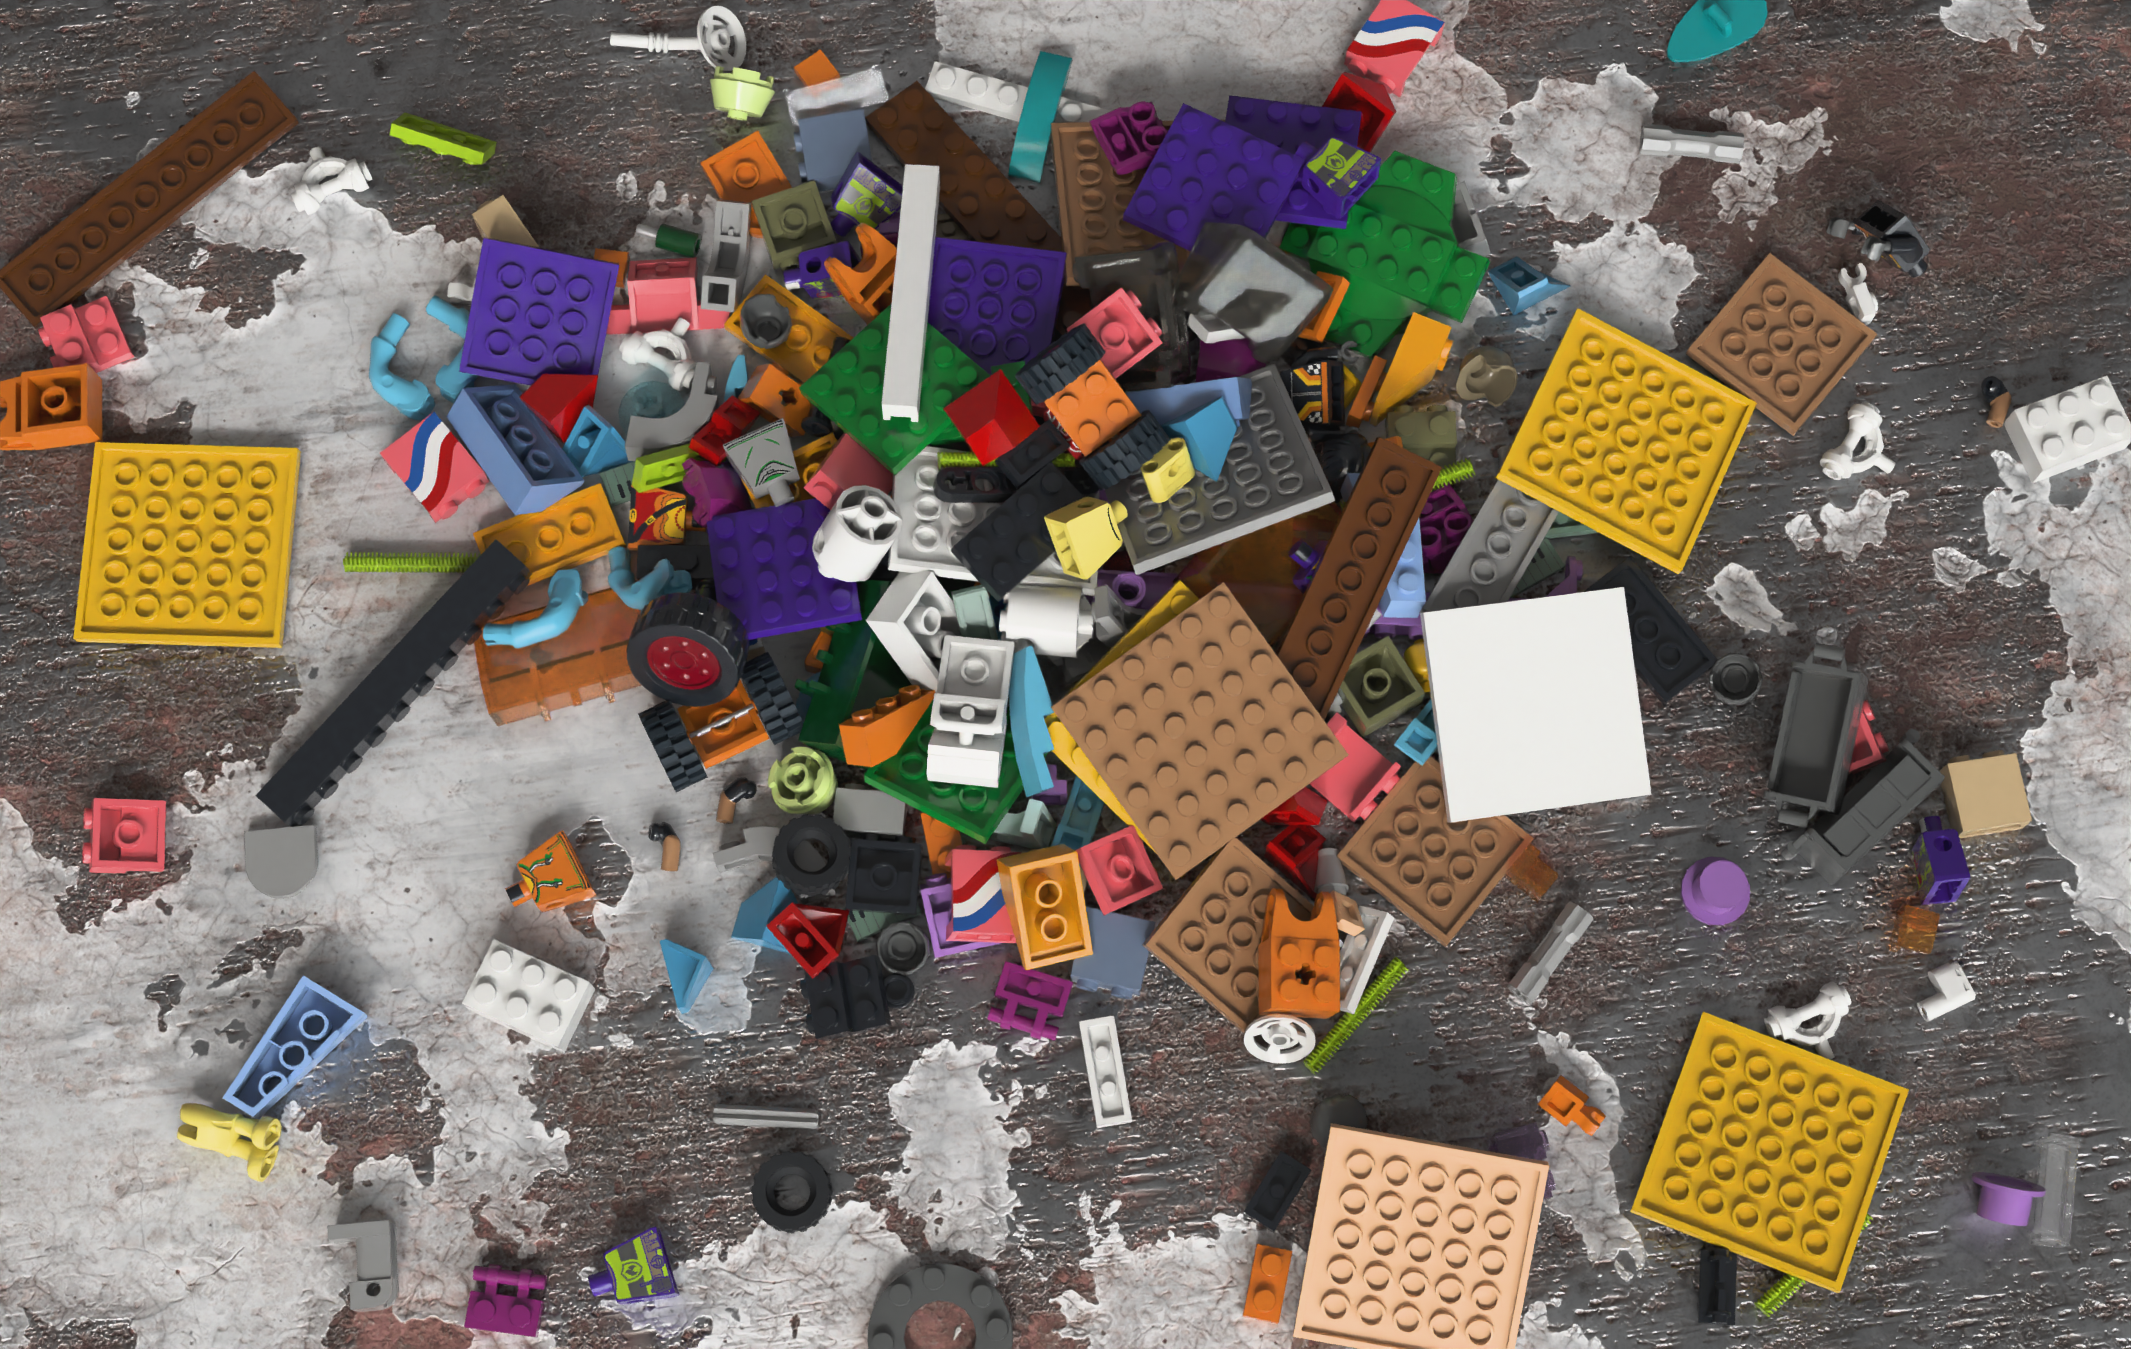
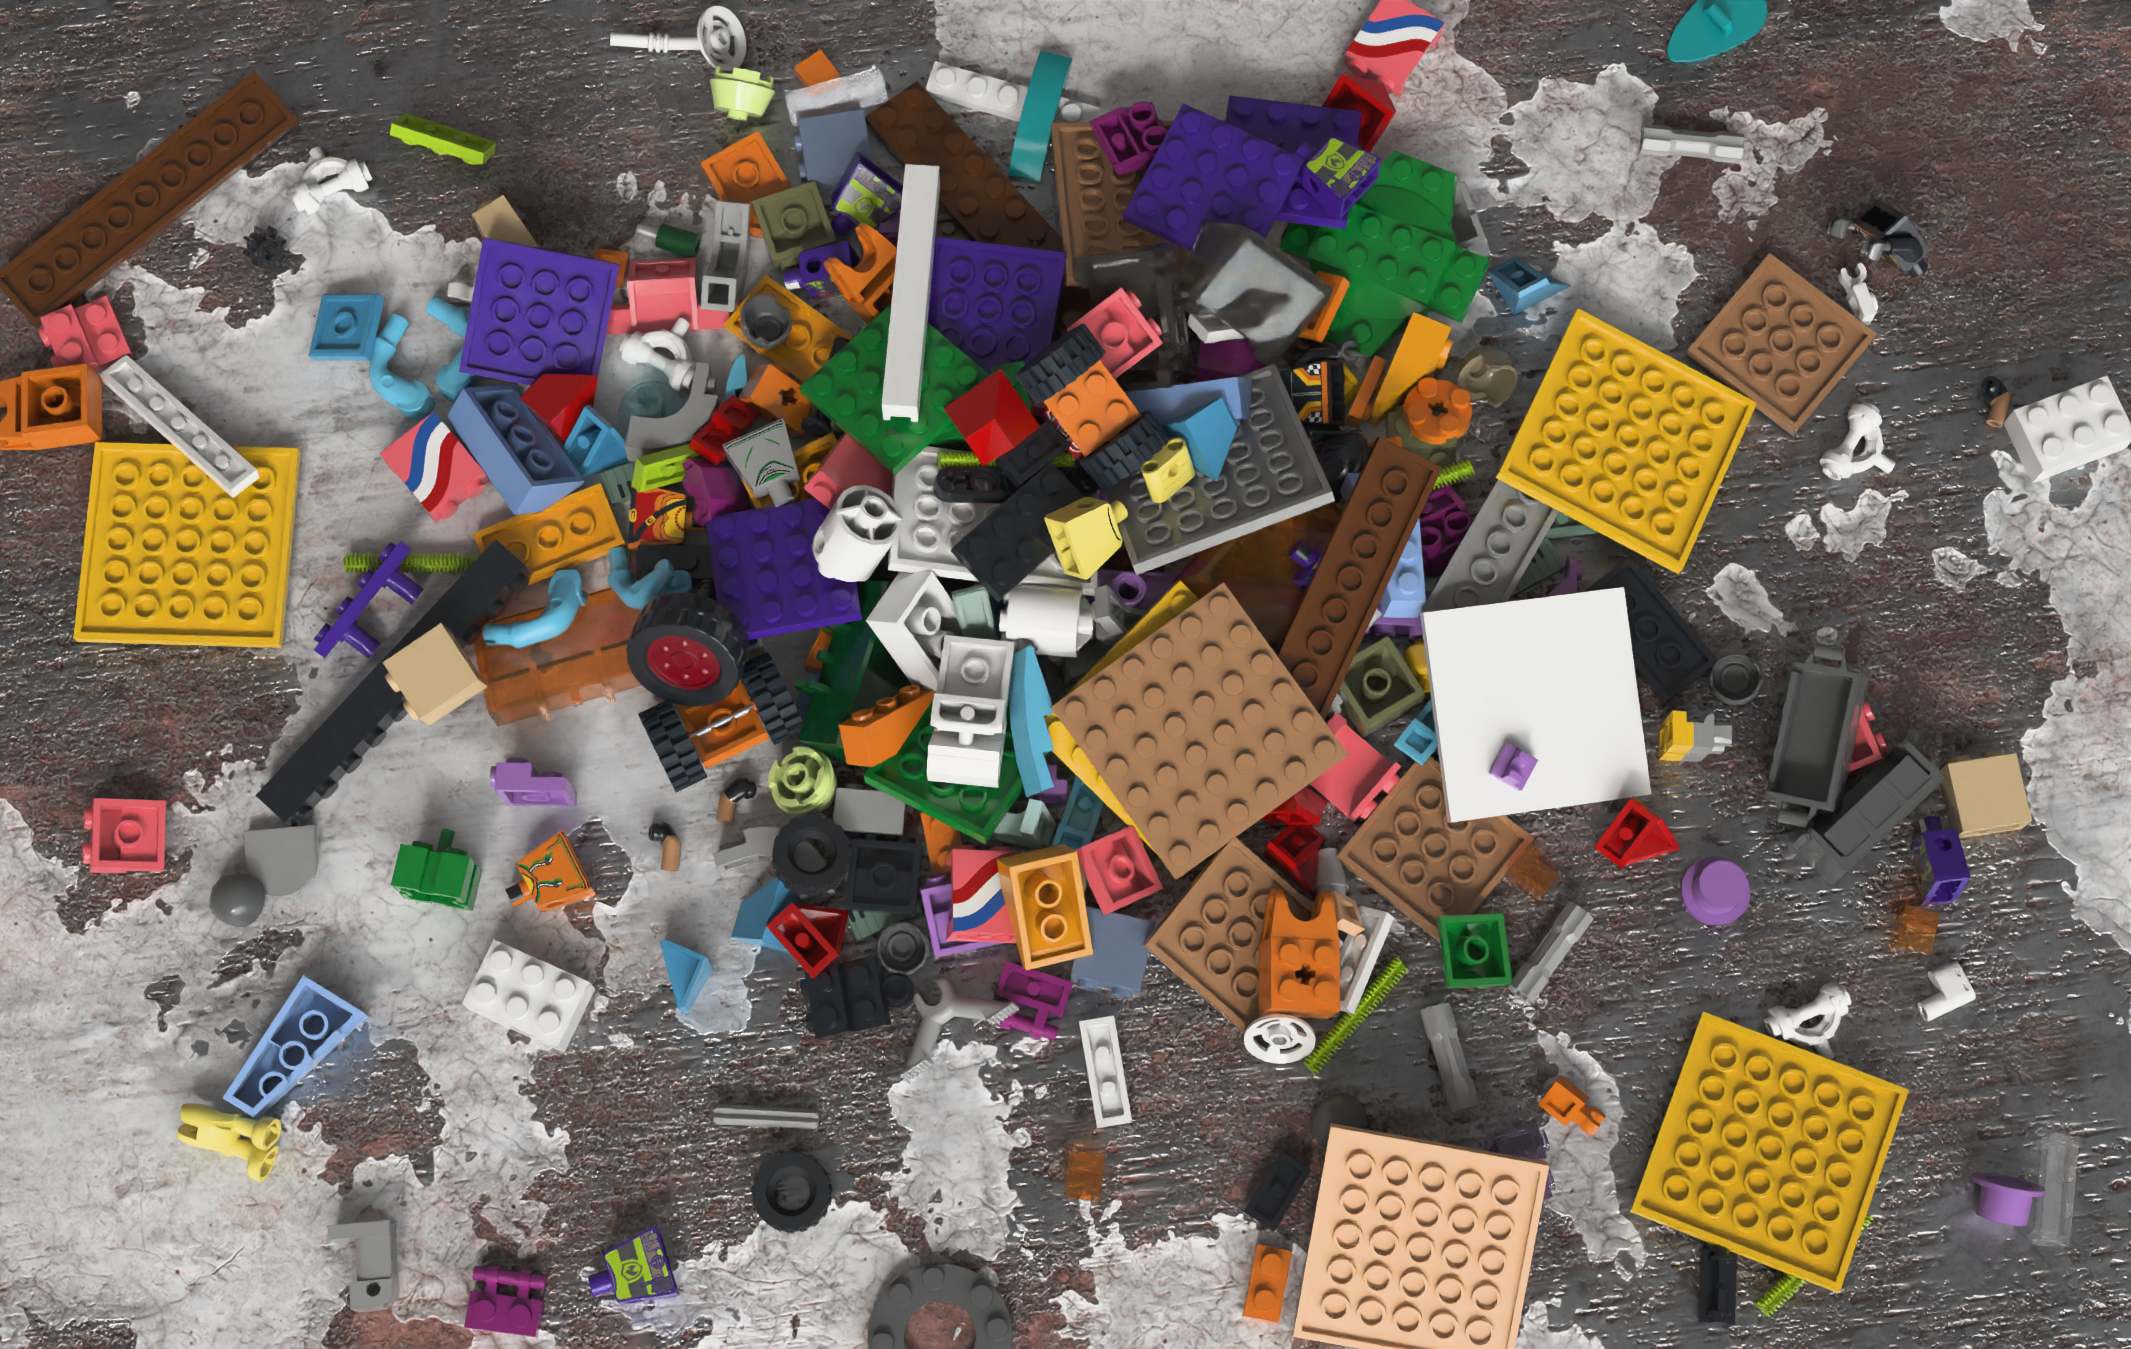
none -> white plate [100,355,259,498]
none -> dark grey hair [209,871,265,927]
none -> black gear [243,226,287,268]
none -> dark azure tile [309,293,385,361]
none -> dark purple plate [314,540,424,659]
none -> tan piece [382,623,488,726]
none -> green brick [391,829,482,911]
none -> medium lavender plate [490,757,577,806]
none -> light grey piece [899,976,1020,1081]
none -> clear orange panel [1065,1151,1105,1202]
none -> orange plate [1403,377,1472,444]
none -> light grey axle [1420,1002,1480,1115]
none -> green slope [1437,913,1513,989]
none -> medium lavender tile [1488,743,1538,791]
none -> red slope [1594,796,1681,868]
none -> hips [1659,711,1732,762]

